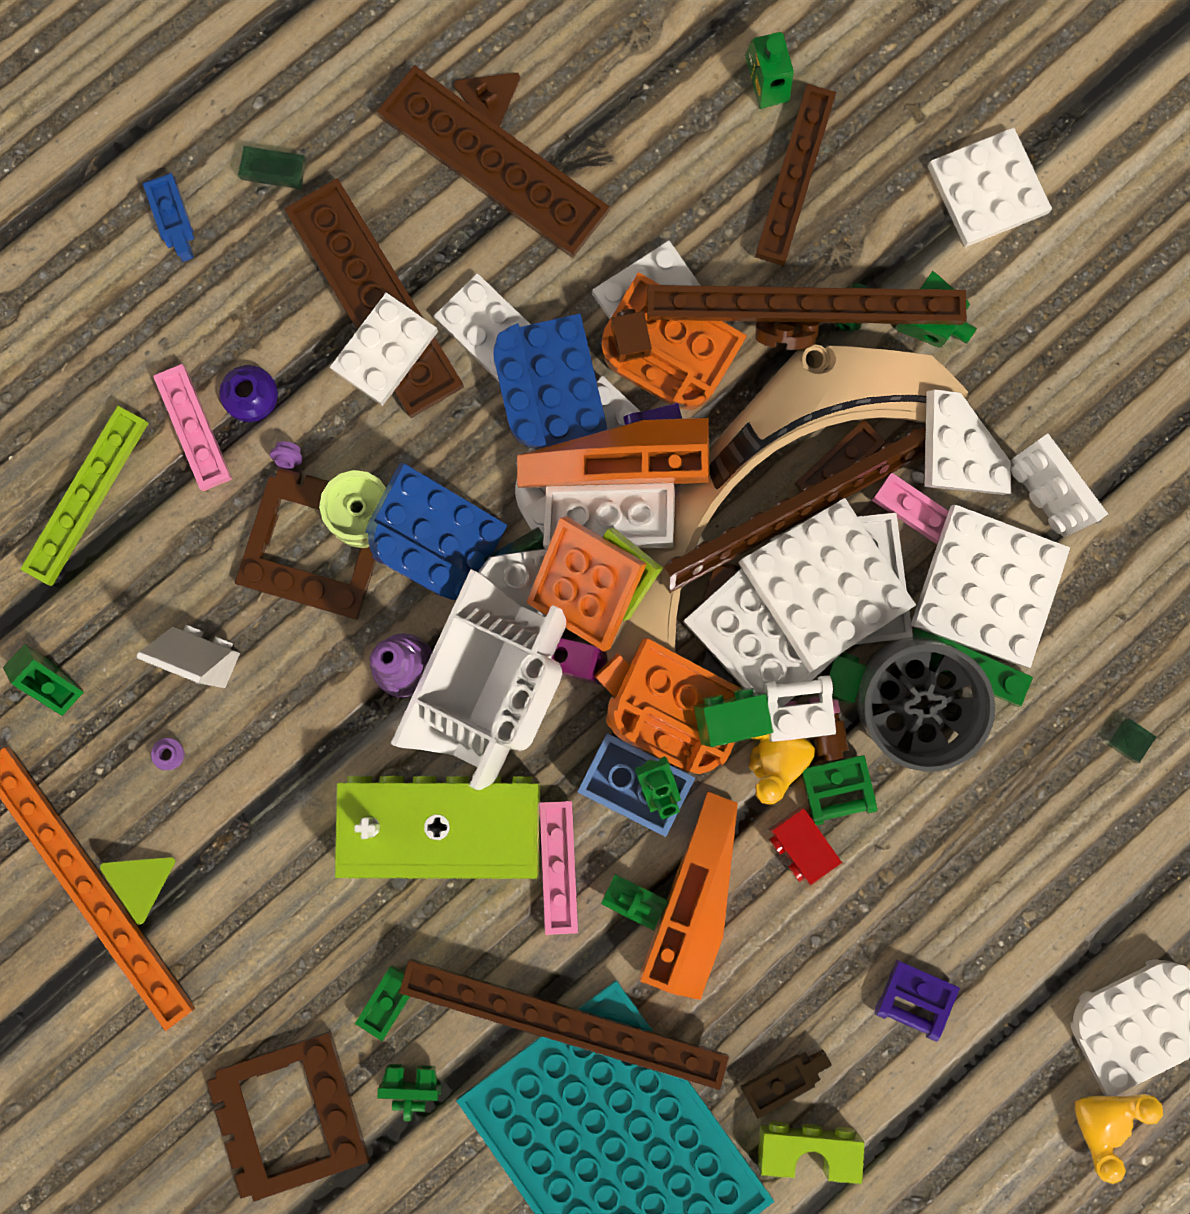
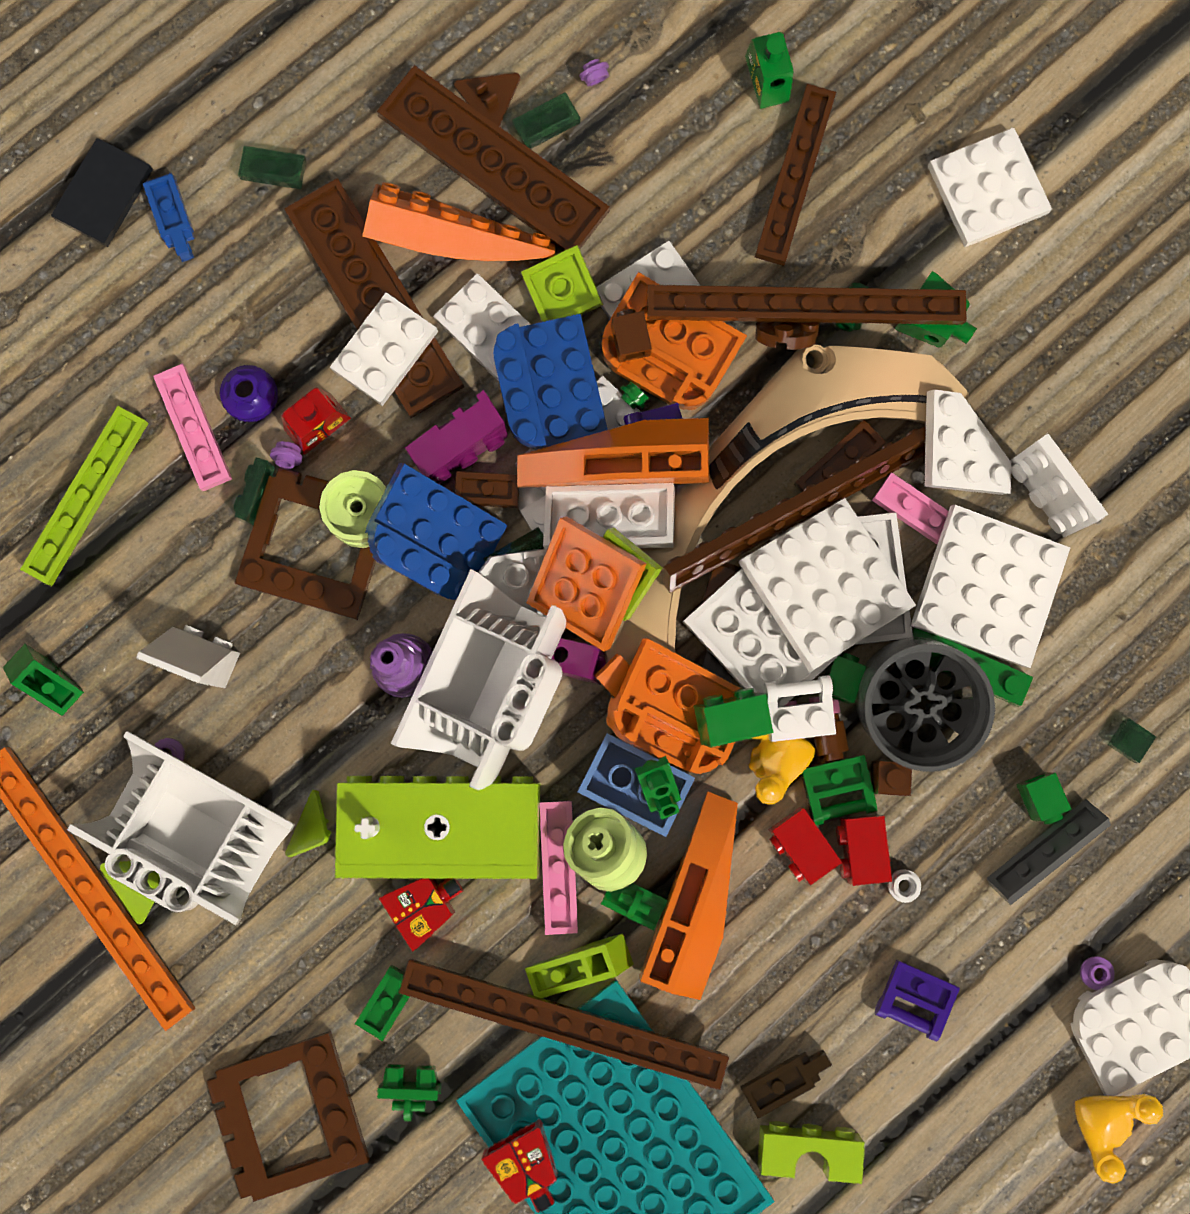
none -> black tile [51,138,153,247]
none -> white panel [67,731,295,925]
none -> clear green plate [233,457,275,526]
none -> red torso [281,387,351,455]
none -> lime piece [285,790,332,858]
none -> orange wedge [362,182,555,261]
none -> red torso [379,878,464,952]
none -> magenta wedge [405,390,508,484]
none -> reddish brown plate [455,471,519,508]
none -> red torso [482,1119,558,1213]
none -> clear green plate [512,92,581,149]
none -> lime plate [521,245,604,322]
none -> lime slope [525,933,634,998]
none -> yellowish green wheel [563,808,647,892]
none -> medium lavender plate [579,59,609,87]
none -> green plate [620,381,649,409]
none -> red brick [836,815,892,886]
none -> reddish brown brick [871,761,912,796]
none -> white plate [888,869,921,903]
none -> dark grey plate [986,799,1111,906]
none -> green brick [1016,772,1071,825]
none -> medium lavender plate [1080,956,1115,990]

